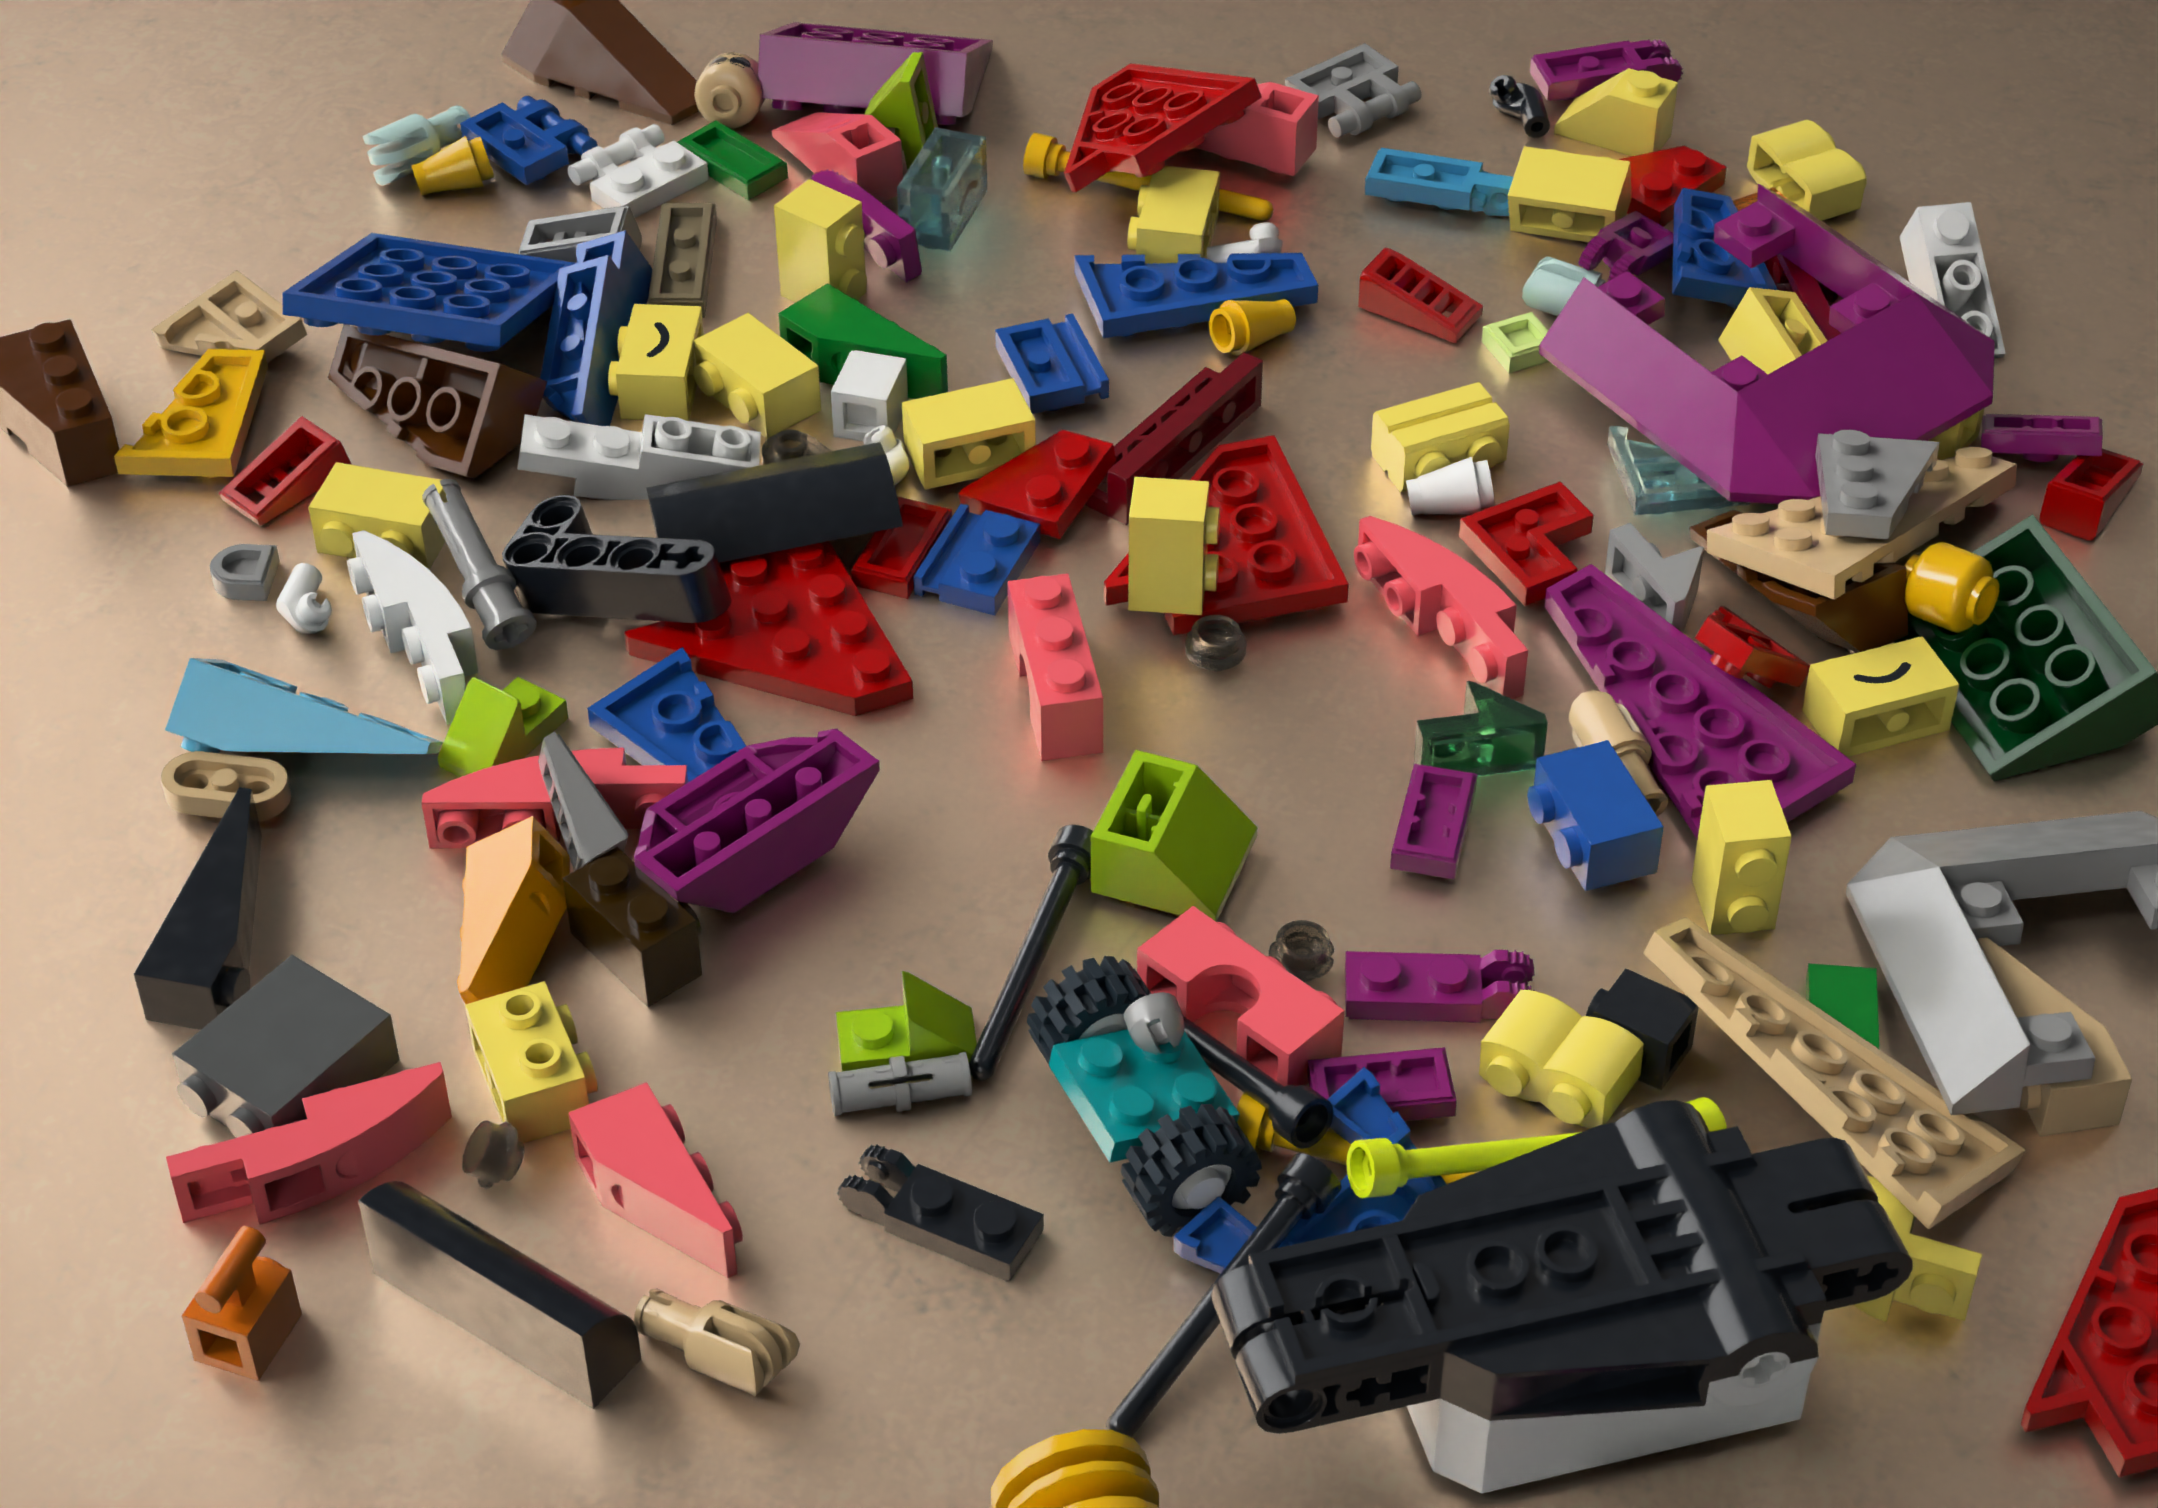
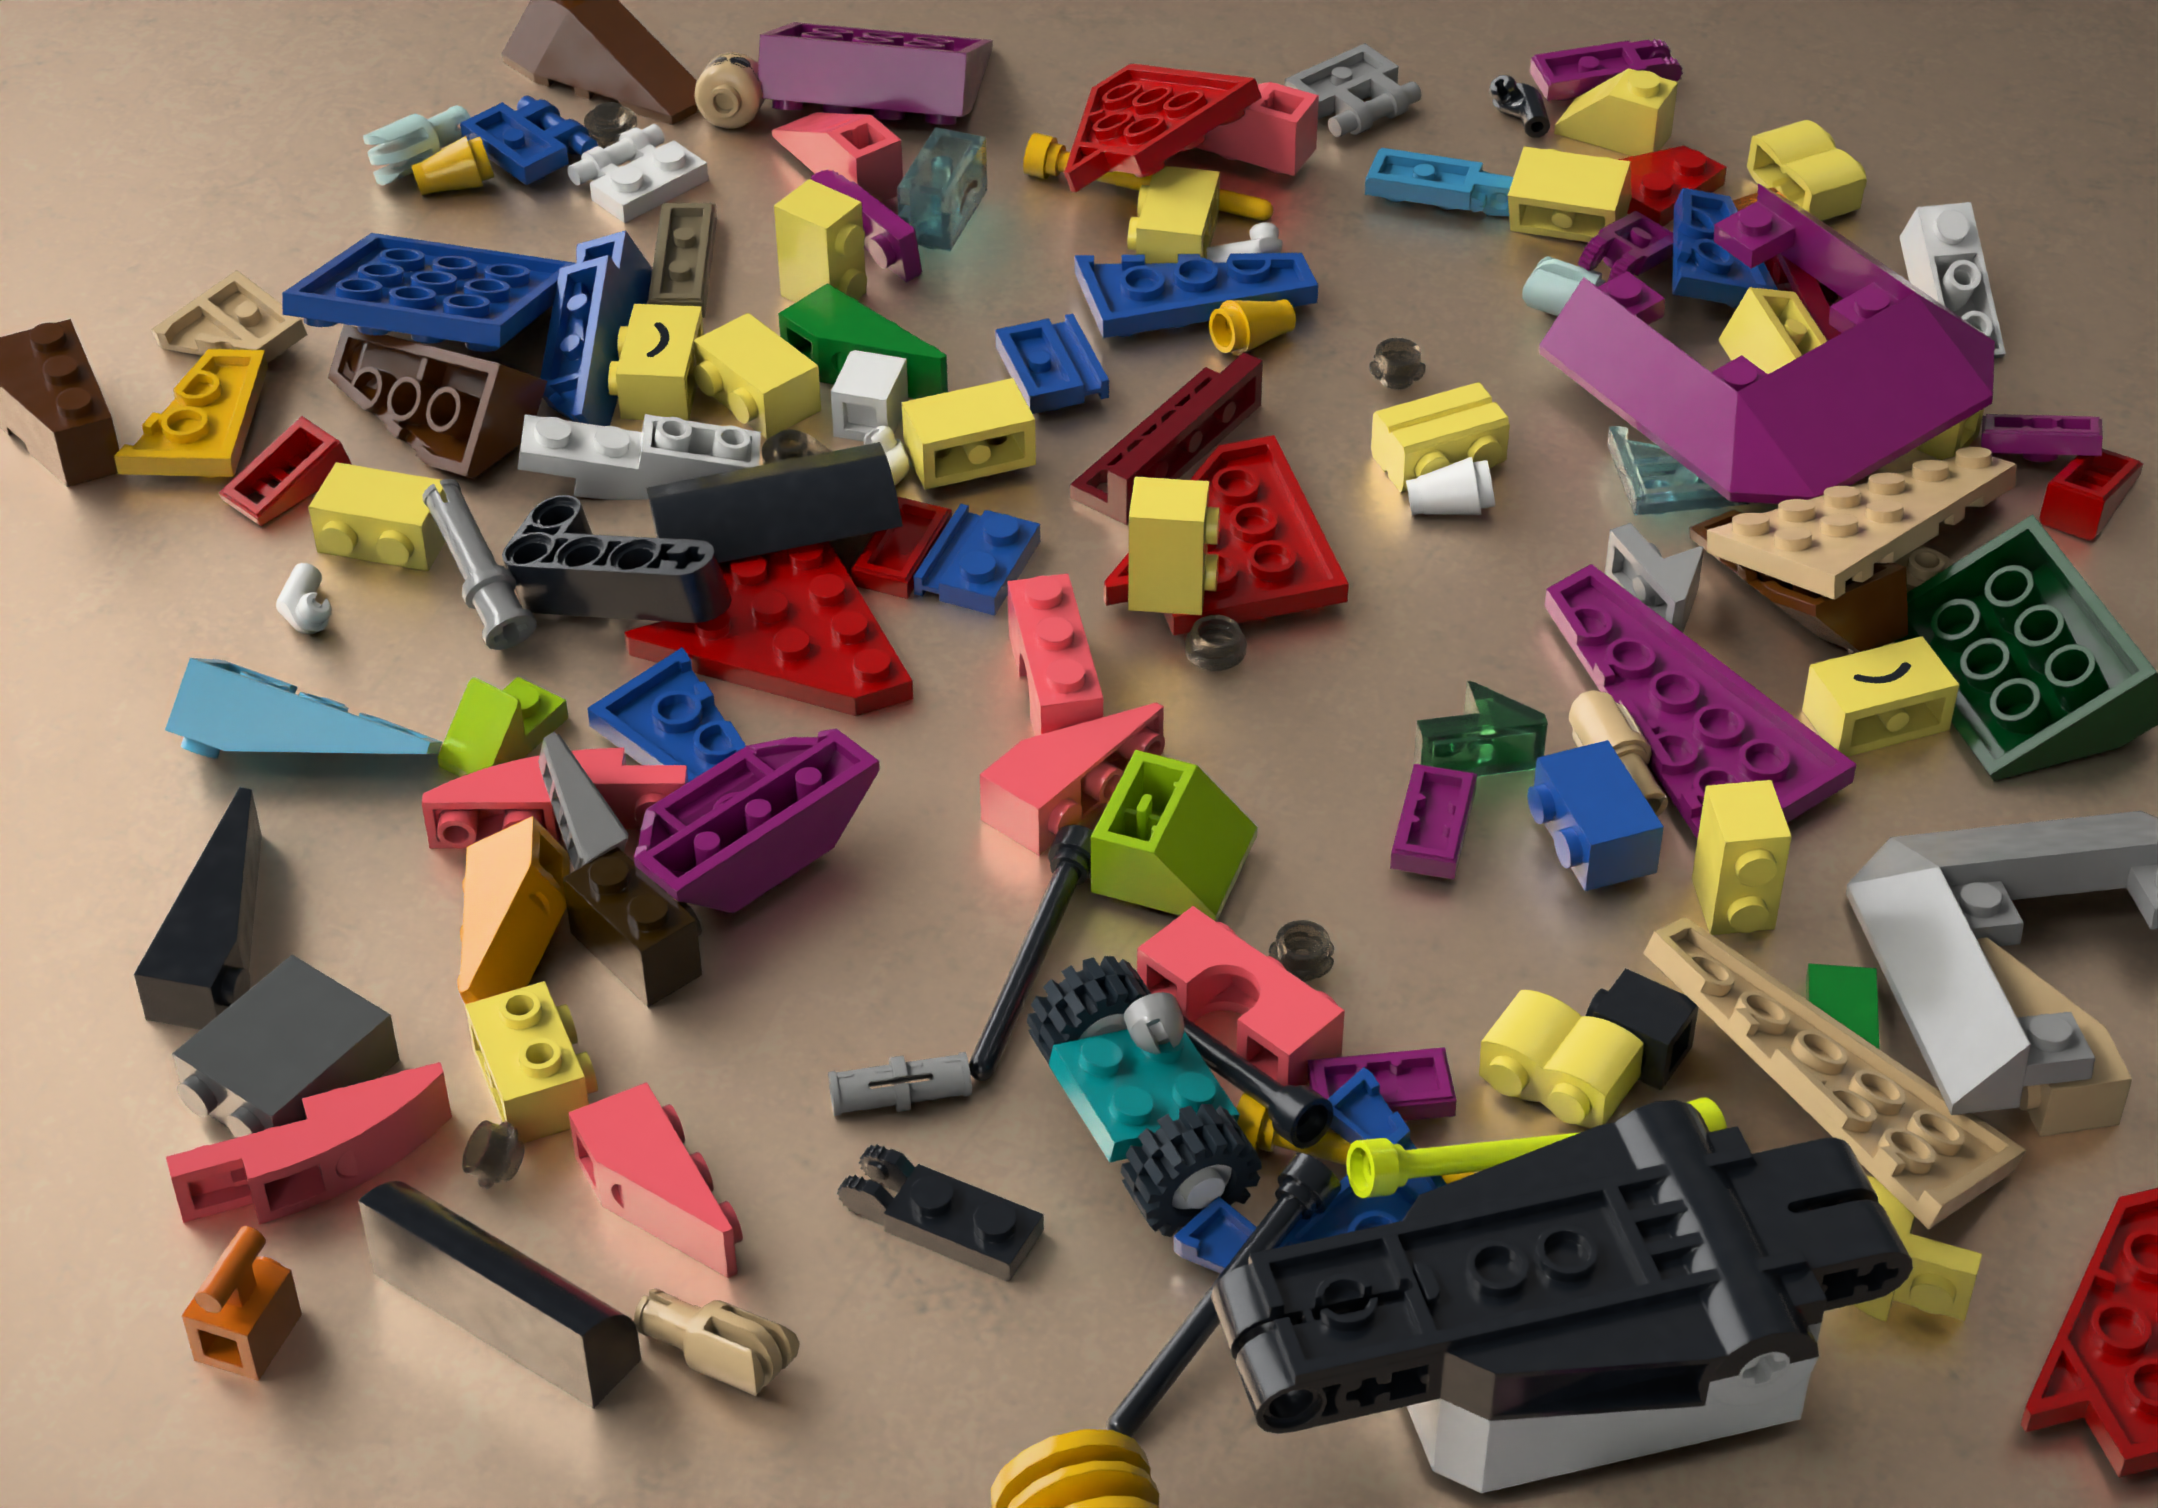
tan plate [161,751,291,822] -> none
light grey tile [210,544,280,601] -> none
white slope [347,530,478,725] -> none
light grey slope [518,206,642,263] -> none
green tile [677,120,788,201] -> none
lime slope [836,971,977,1072] -> none
lime slope [864,52,941,172] -> none
red wing [958,429,1116,539] -> none
magenta hinge [1345,950,1535,1023] -> none
coral slope [1354,516,1528,703] -> none
red slope [1358,247,1483,343] -> none
red plate [1459,481,1594,606] -> none
yellowish green tile [1482,312,1549,373] -> none
red wing [1695,605,1810,688] -> none
light grey wing [1815,430,1940,539] -> none
yellow head [1905,542,1999,633] -> none
none -> clear smoke plate [584,102,637,149]
none -> coral slope [980,702,1165,855]
none -> clear smoke plate [1369,338,1426,389]

